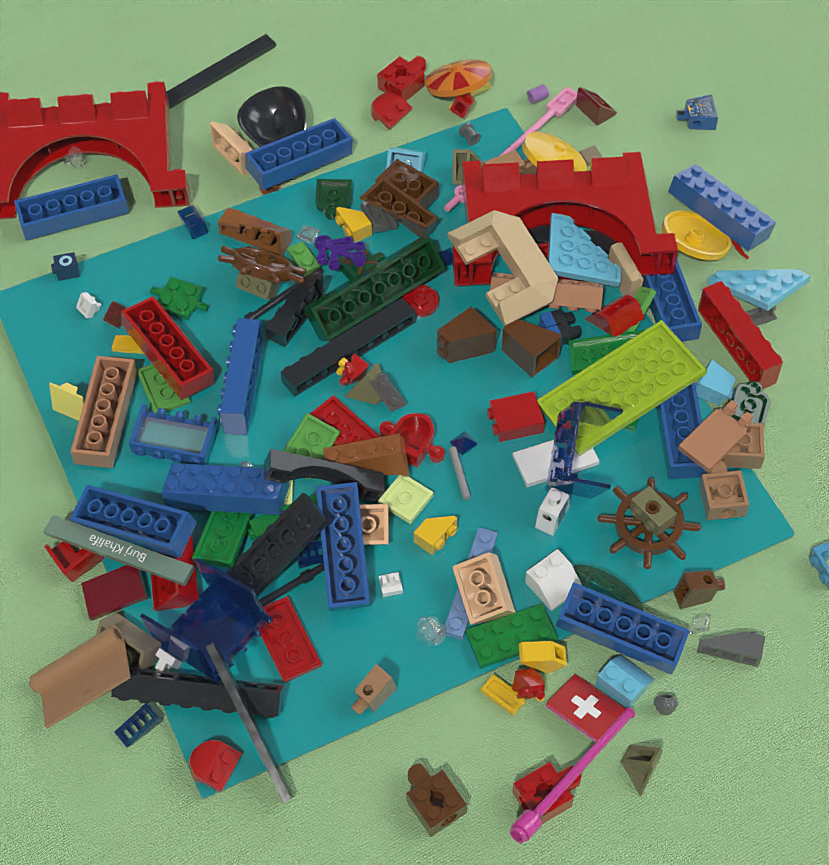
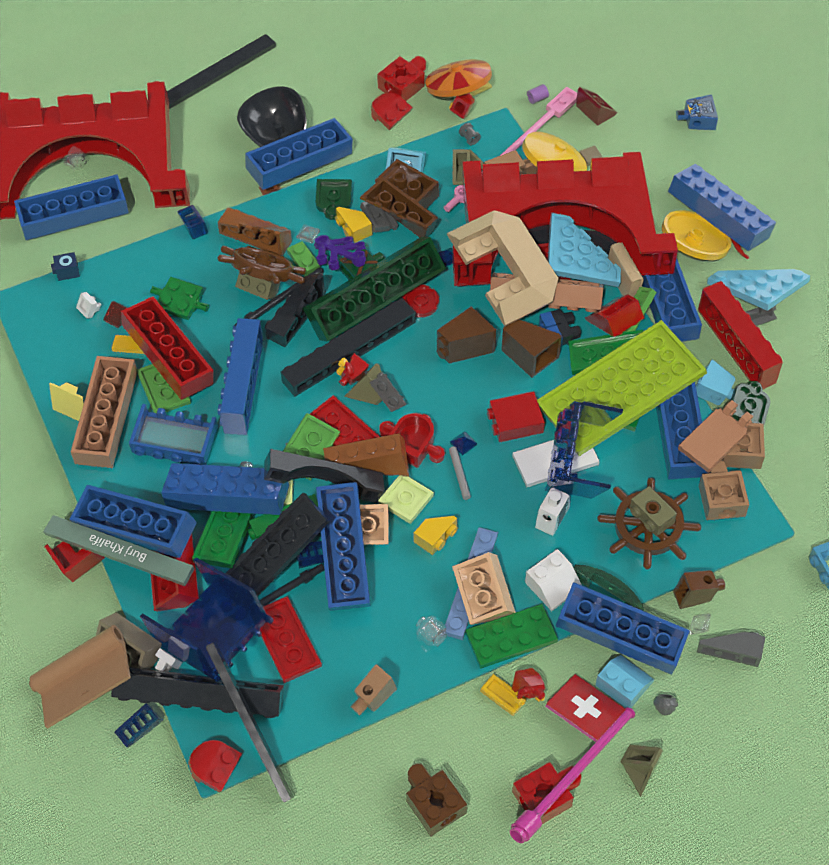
dark red tile [81,565,148,621] -> none
light nougat slope [210,121,253,176] -> none
white tile [379,572,403,597] -> none
yellow slope [519,641,567,674] -> none

